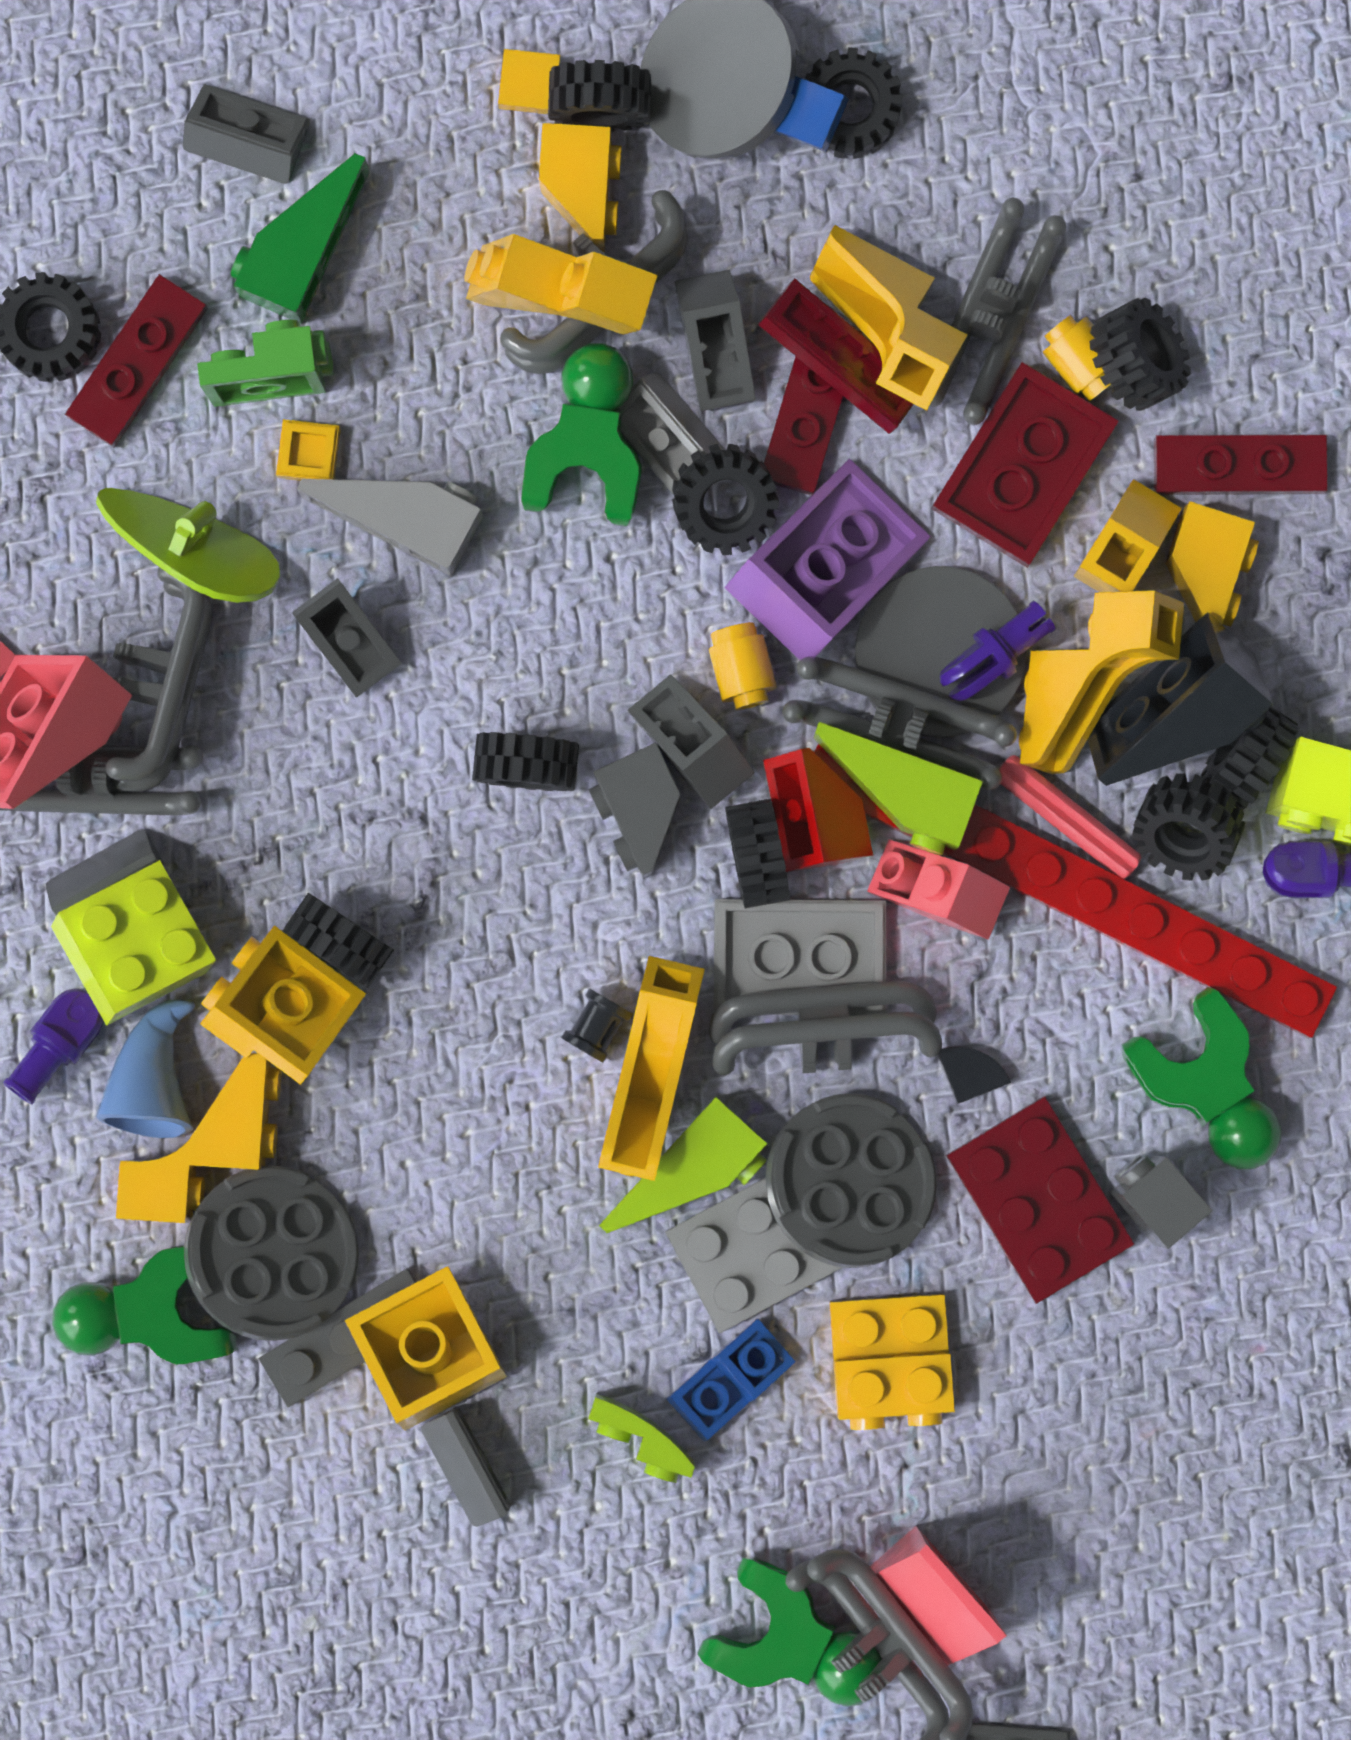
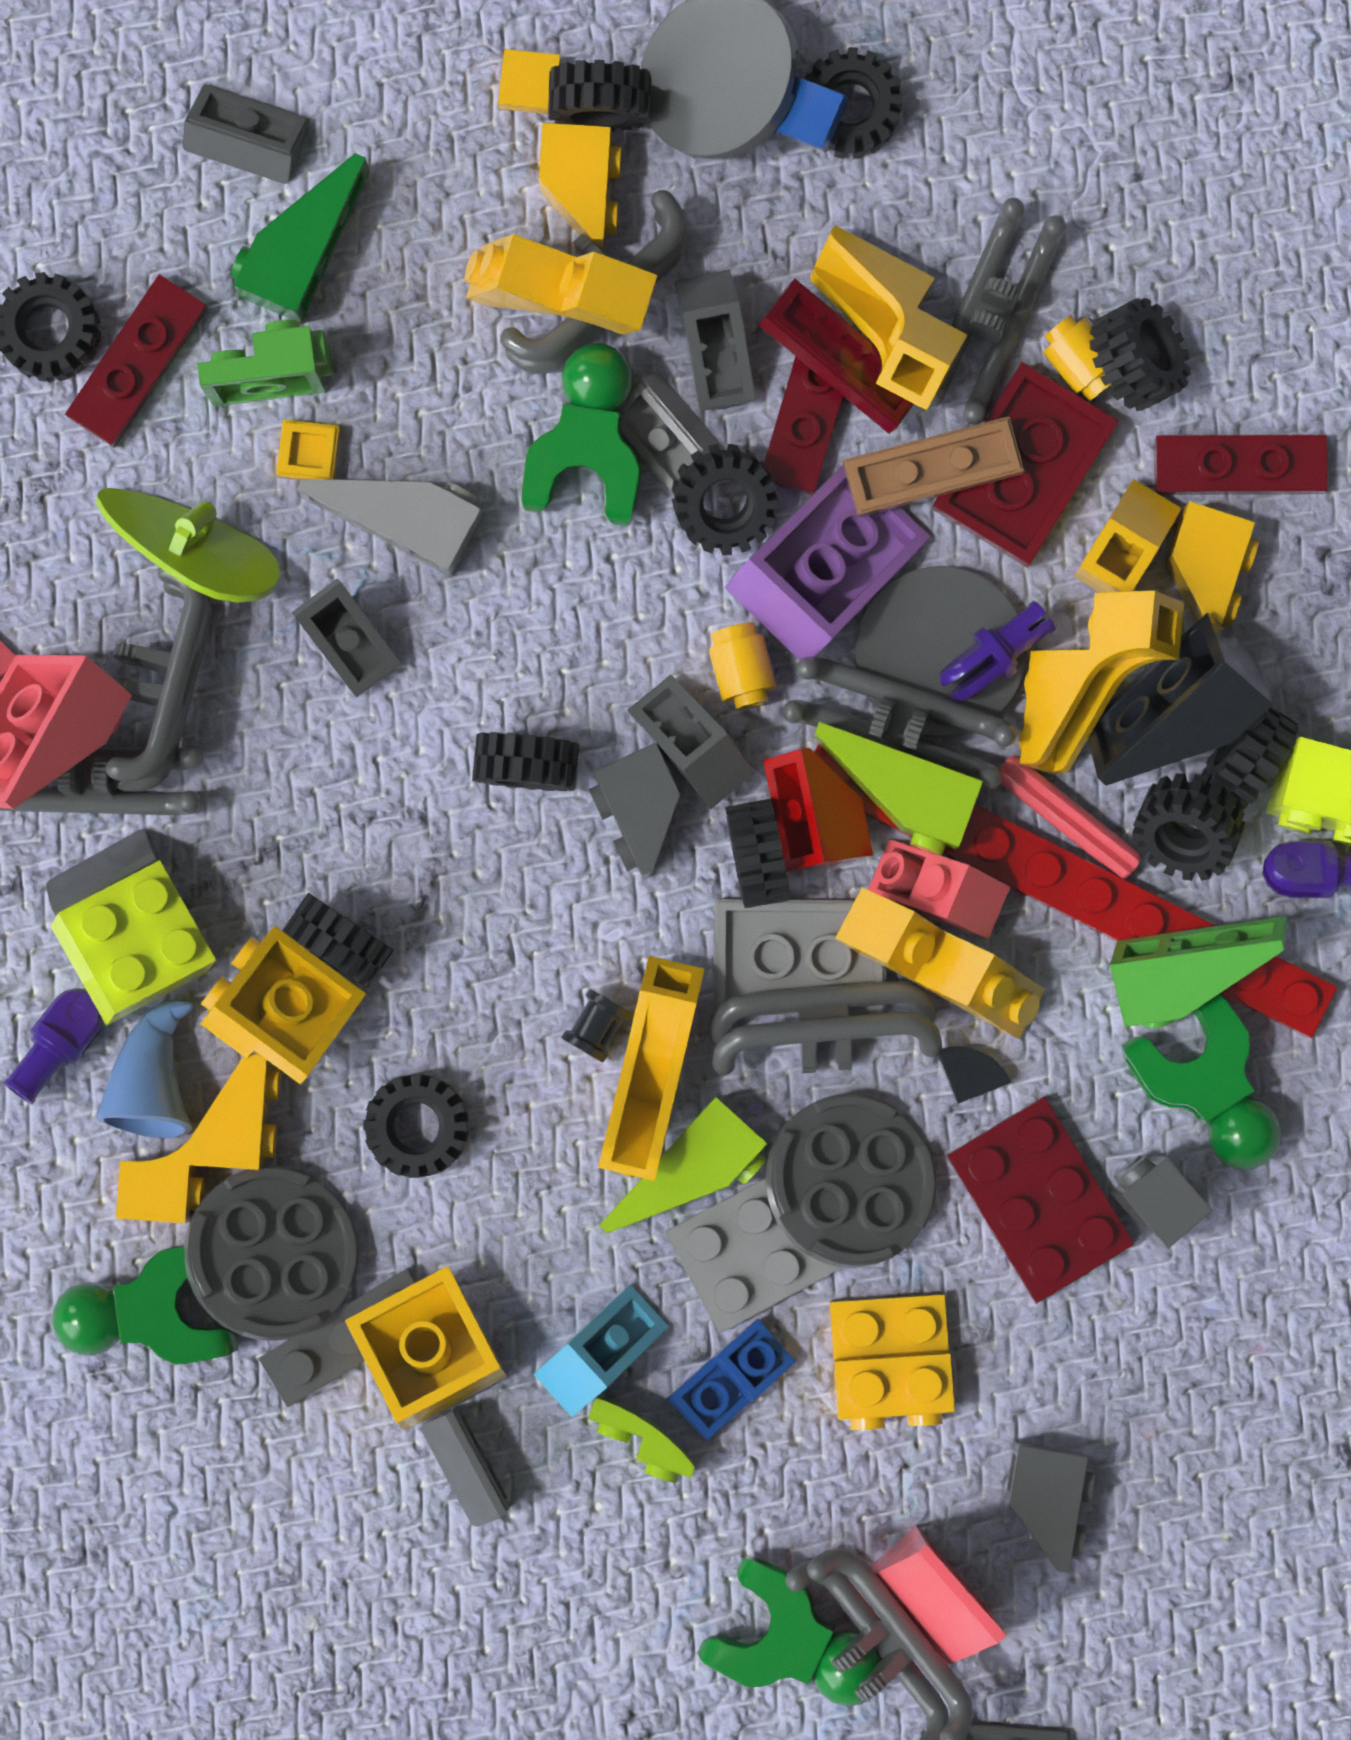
none -> black tyre [363,1074,469,1178]
none -> medium azure slope [534,1284,669,1417]
none -> yellow arch [835,887,1046,1040]
none -> medium nougat tile [843,416,1024,518]
none -> dark grey slope [1005,1441,1095,1573]
none -> bright green slope [1110,916,1289,1029]

